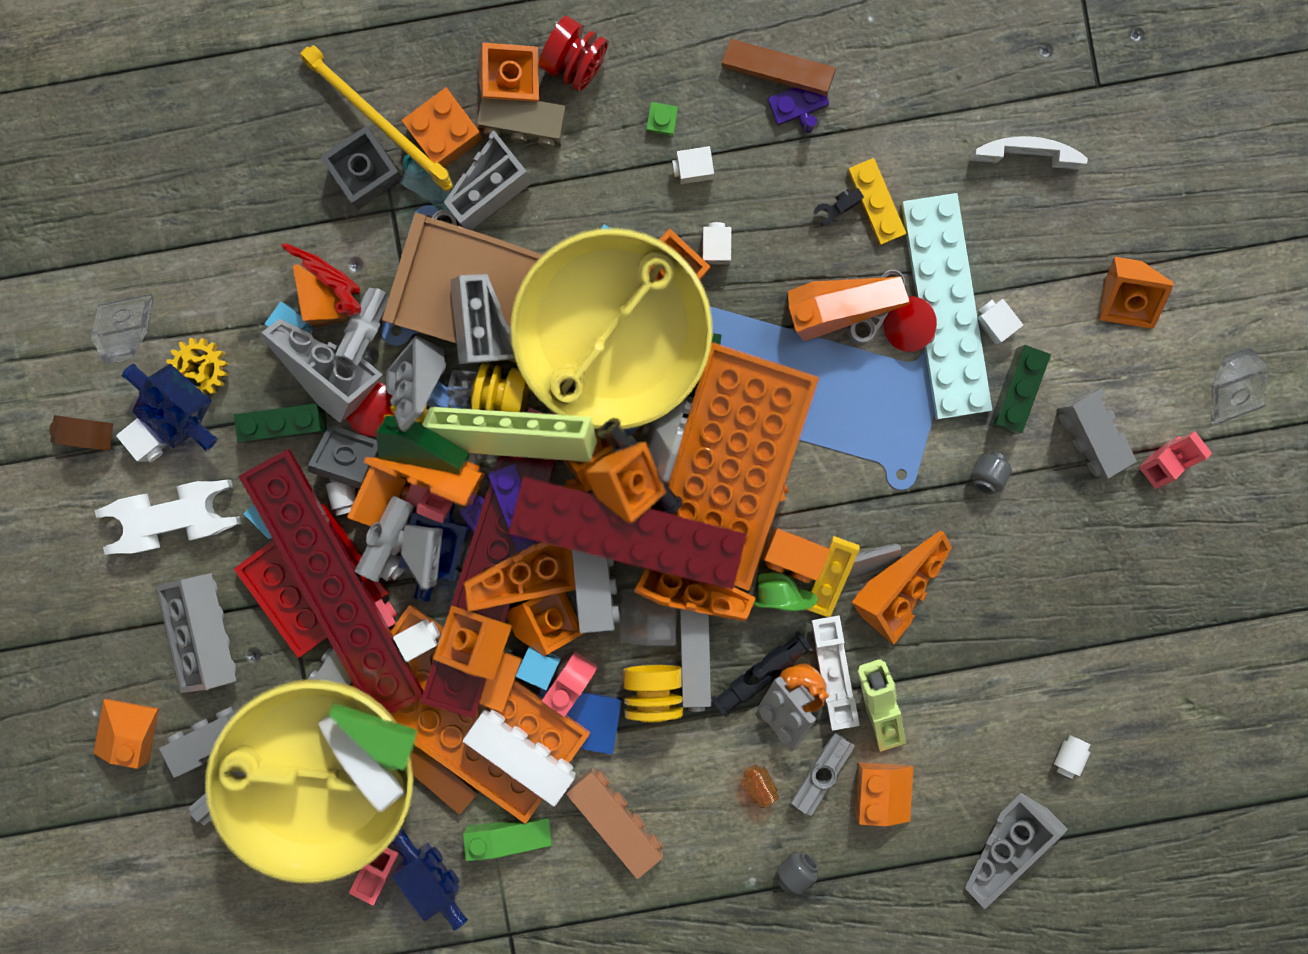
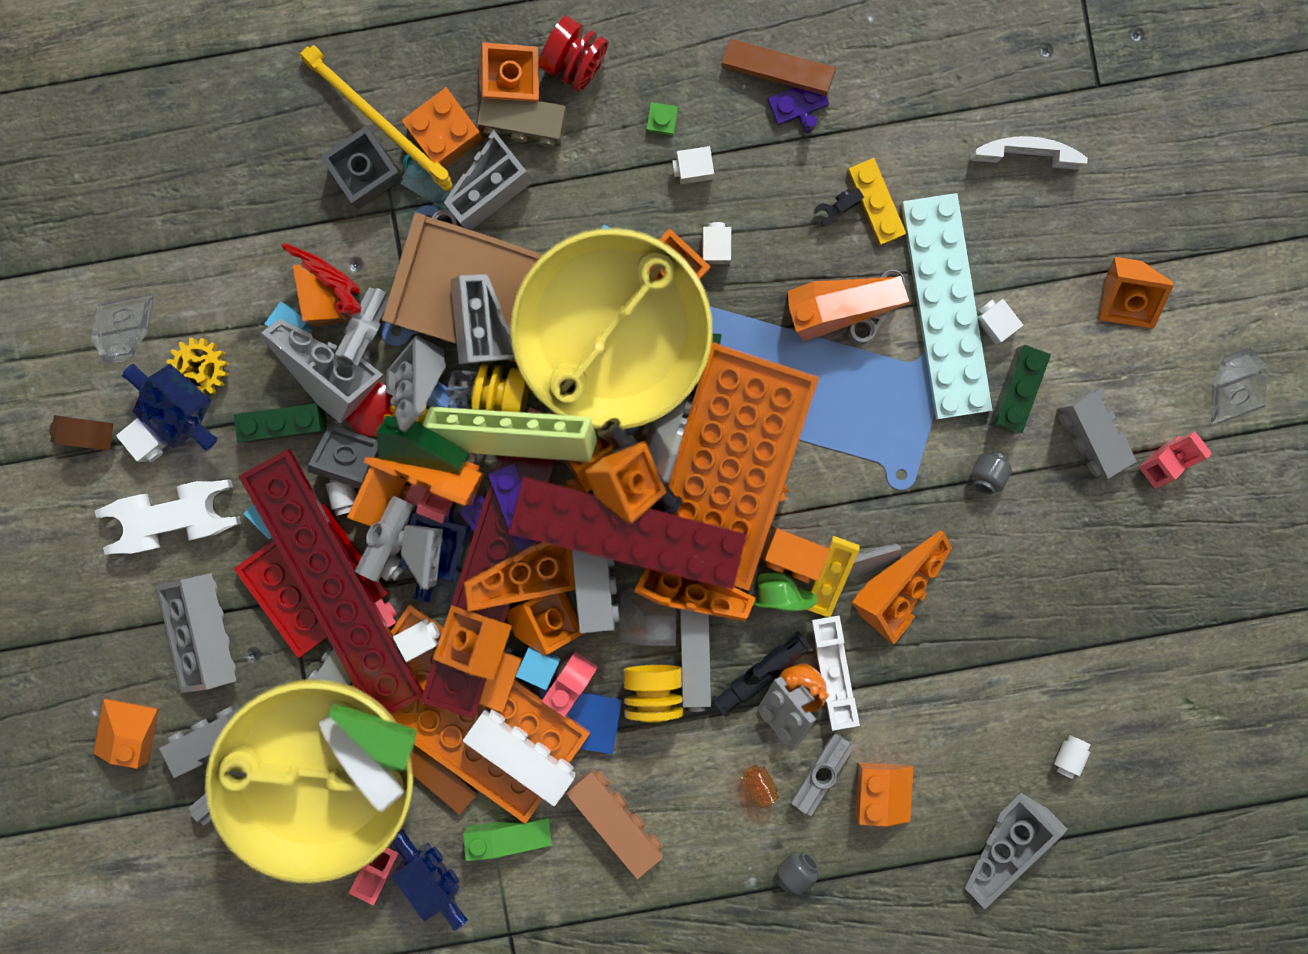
yellowish green plate [858,659,906,752] -> none
red dish [883,296,937,352] -> none

